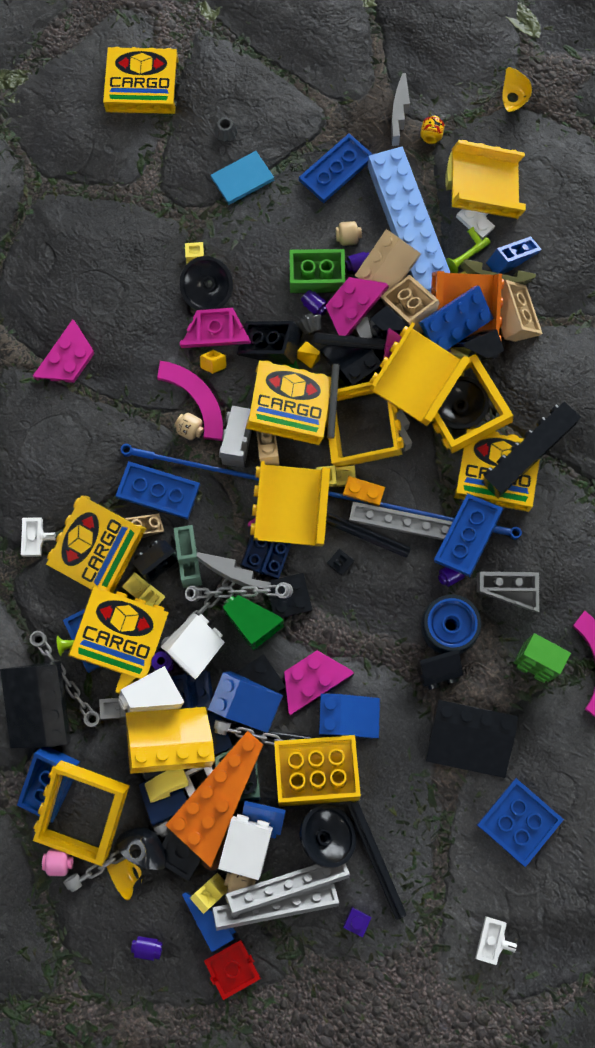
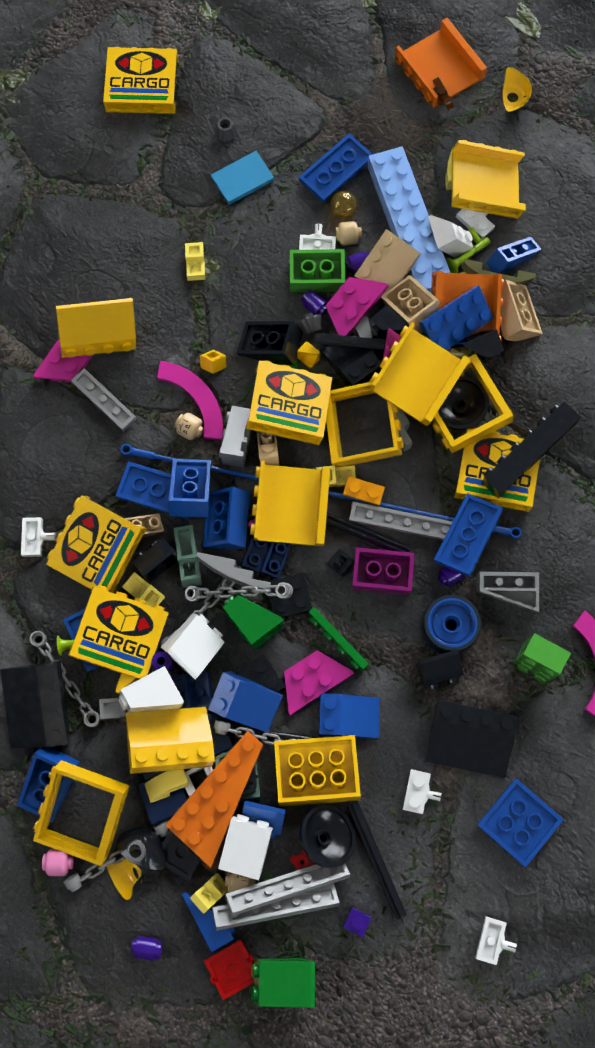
black dish [180,256,233,310] -> none
dark pink wing [180,308,251,348] -> none
dark grey bar [327,364,339,439] -> none
light grey slope [391,73,410,146] -> none
yellow head [420,116,445,144] -> none
none -> yellow slope [56,298,136,358]
none -> light grey plate [71,368,137,432]
none -> blue slope [169,459,211,518]
none -> blue slope [203,487,250,550]
none -> green slope [251,958,315,1008]
none -> red plate [290,850,314,871]
none -> white plate [299,224,336,250]
none -> green plate [308,607,369,672]
none -> clear yellow hair [329,191,358,219]
none -> magenta brick [352,547,414,596]
none -> orange panel [394,18,487,108]
none -> white plate [403,769,442,814]
none -> white slope [428,215,473,258]
none -> reddish brown plate [433,77,454,111]

